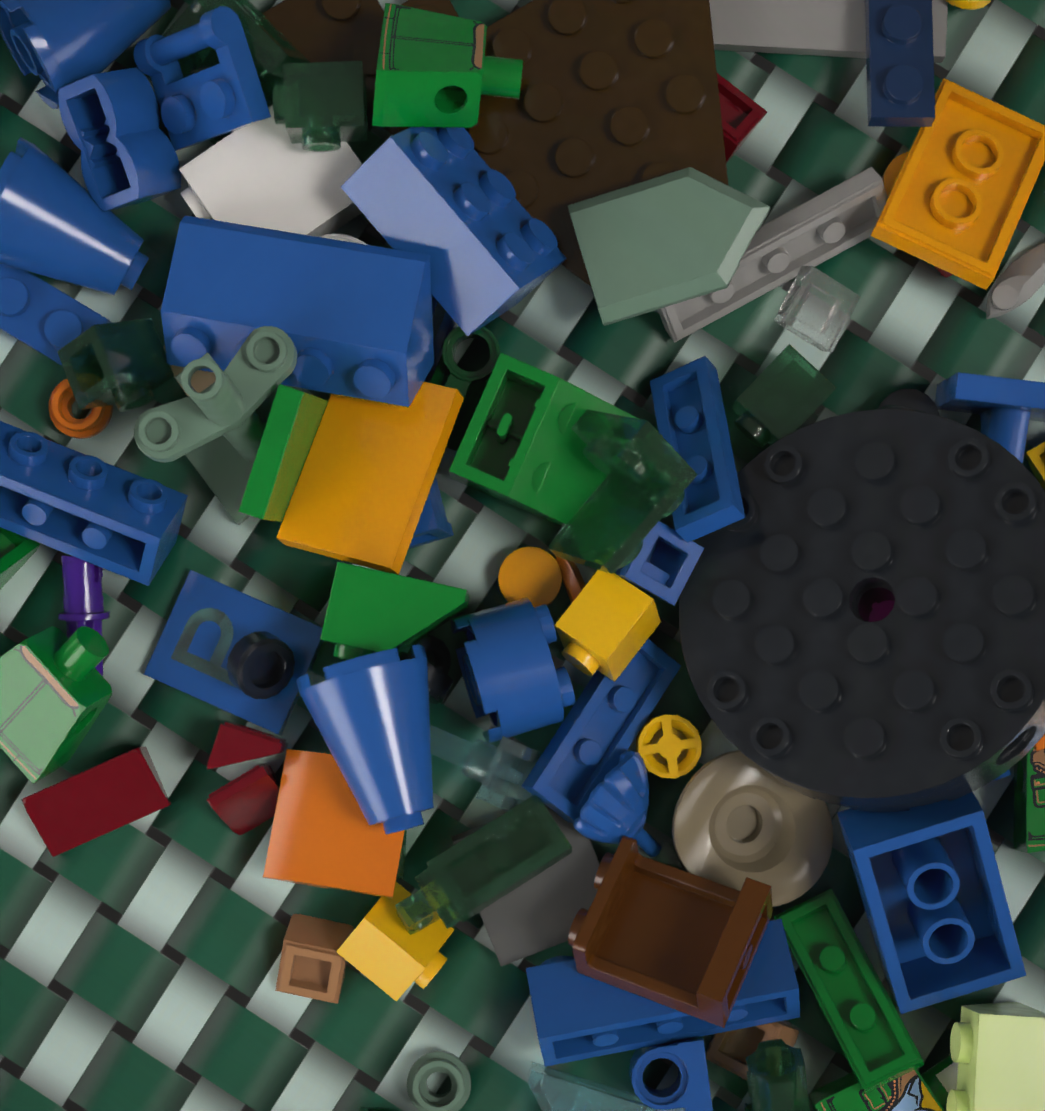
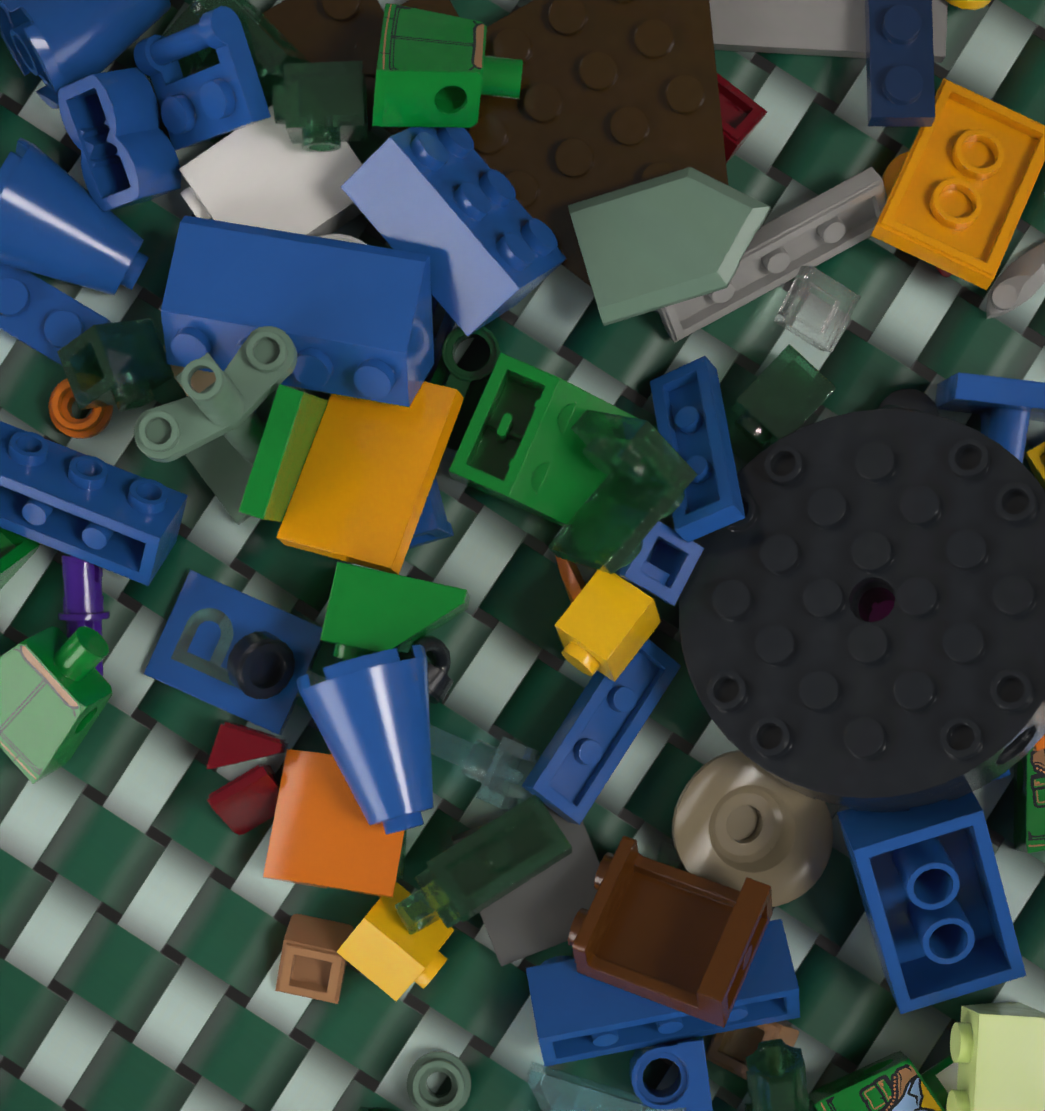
dark red slope [21,747,171,857] -> none
blue brick [451,597,576,744] -> none
light orange tile [498,547,562,607] -> none
blue piece [573,751,661,857] -> none
yellow wheel [636,714,702,779] -> none
green tile [774,888,924,1094] -> none

